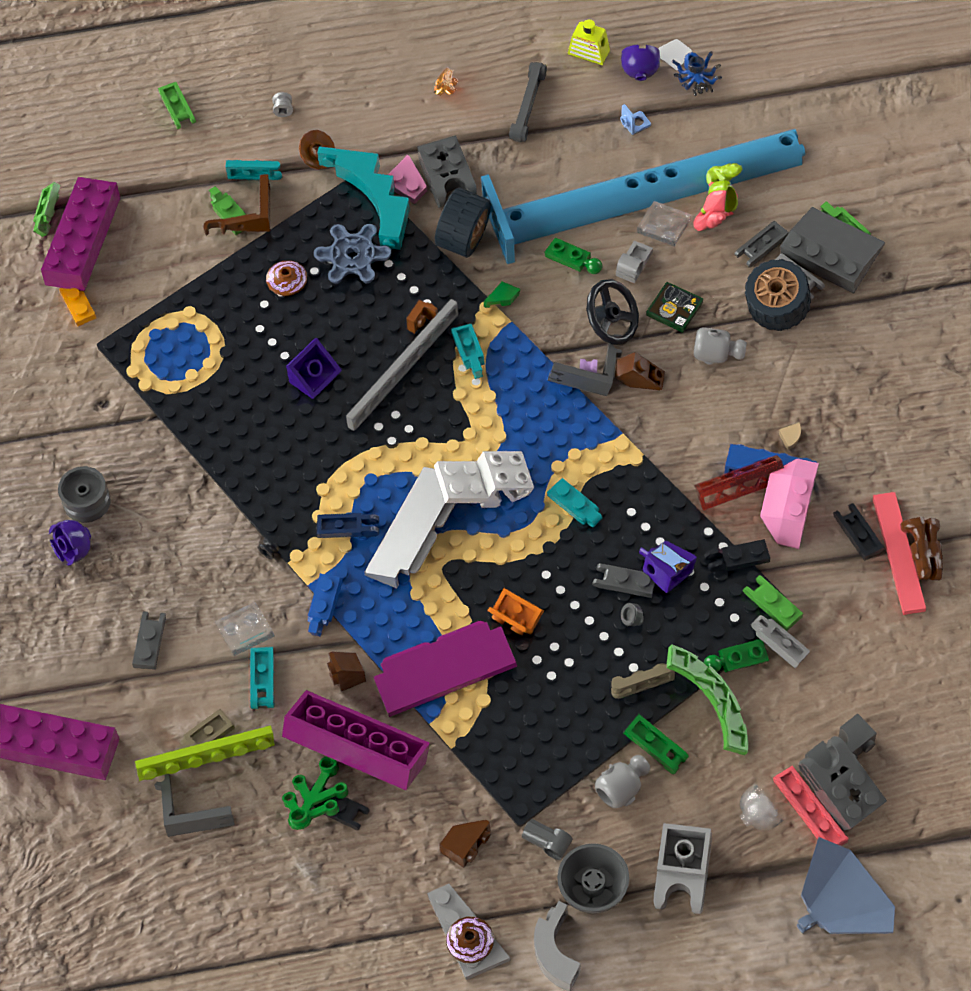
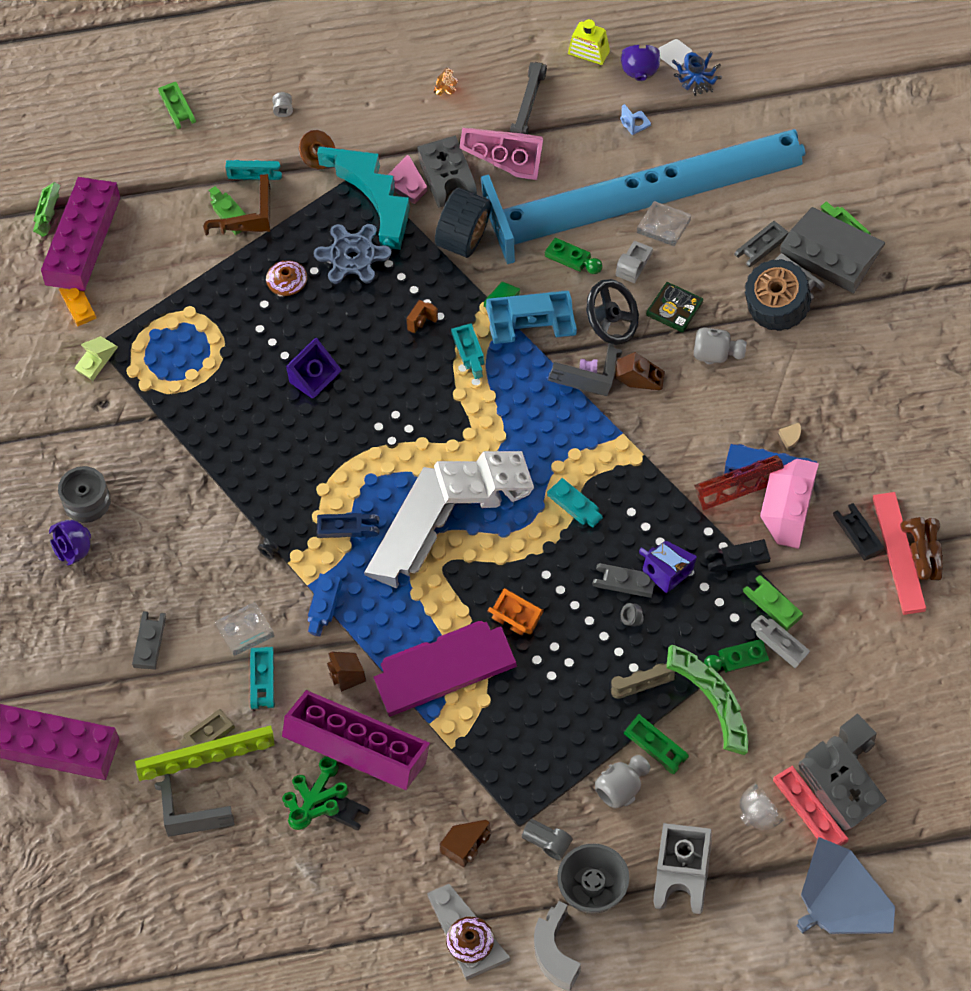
light grey tile [346,299,458,431] -> none
hair [693,163,743,231] -> none
none -> yellowish green slope [75,336,118,381]
none -> bright pink wedge [460,127,543,180]
none -> dark azure bracket [486,291,577,344]

